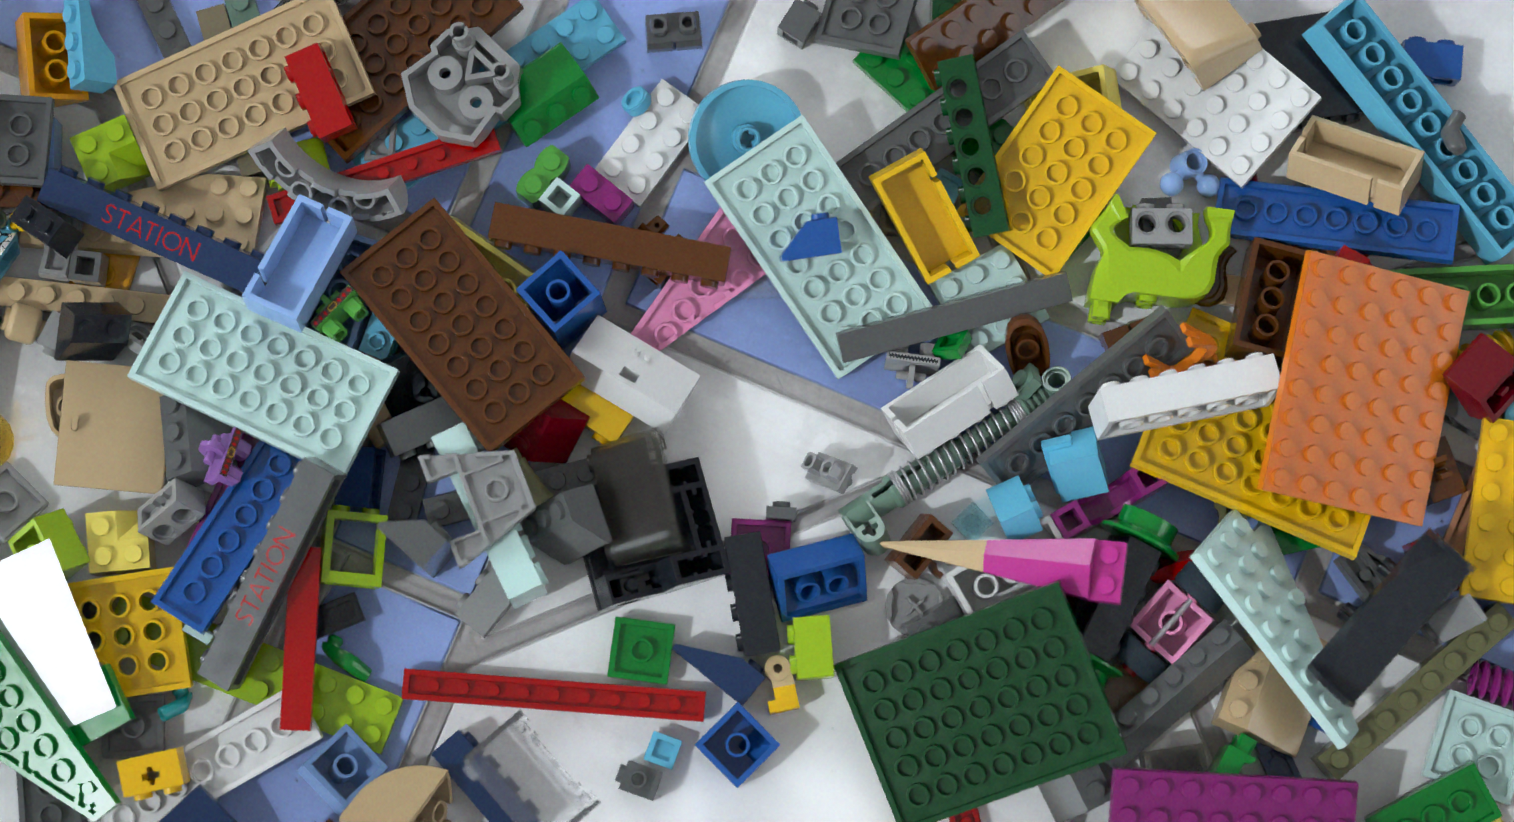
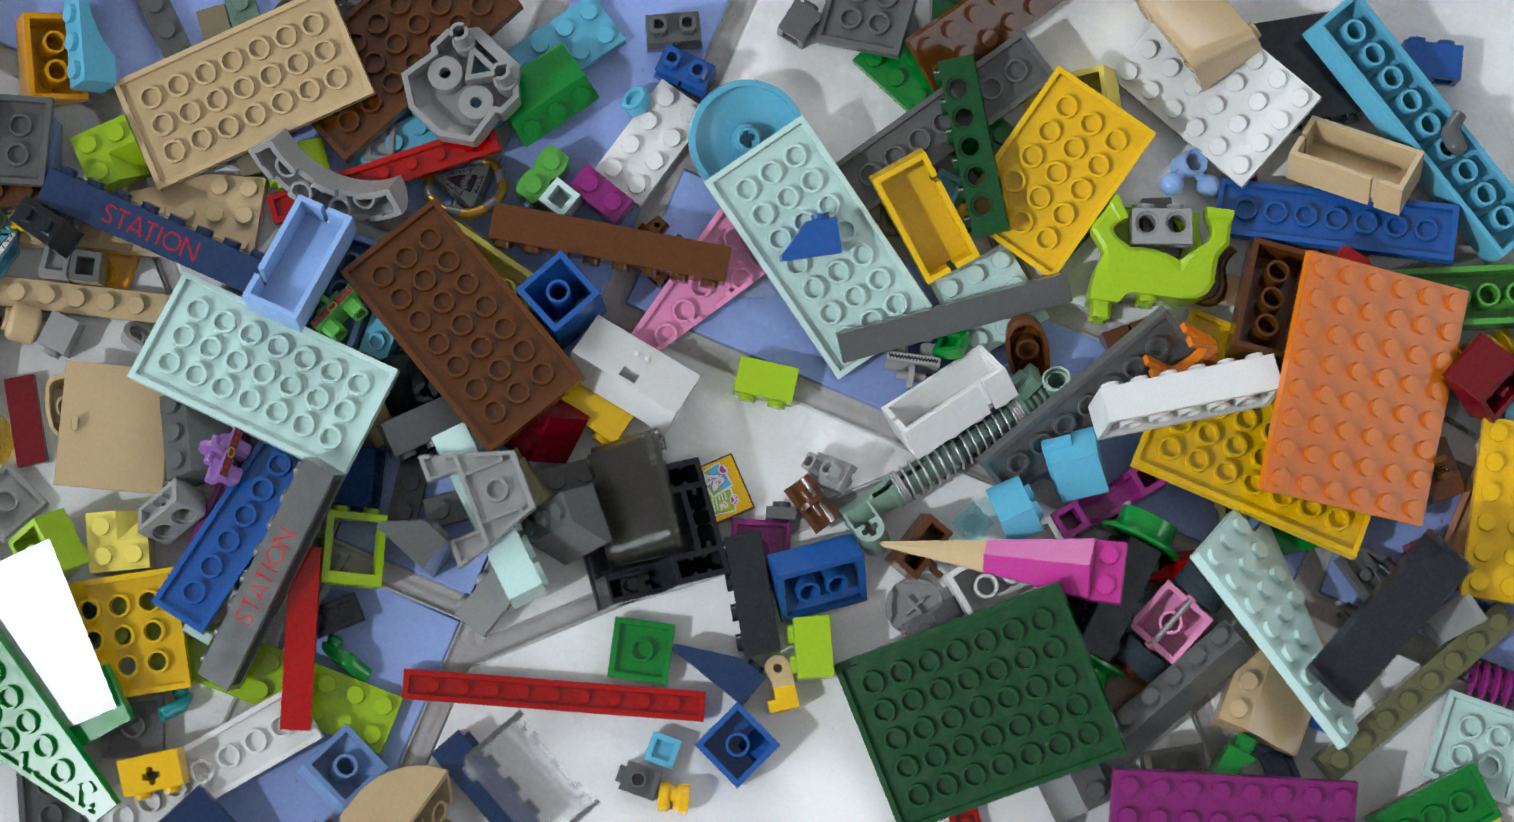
black slope [54,302,132,361] -> none
red brick [284,43,358,143] -> none
none -> dark red tile [4,374,49,468]
none -> piece [422,156,509,220]
none -> blue hips [654,44,717,100]
none -> yellow wheel [657,781,691,814]
none -> tile [701,453,755,524]
none -> lime brick [733,356,800,410]
none -> reddish brown hips [784,473,840,534]

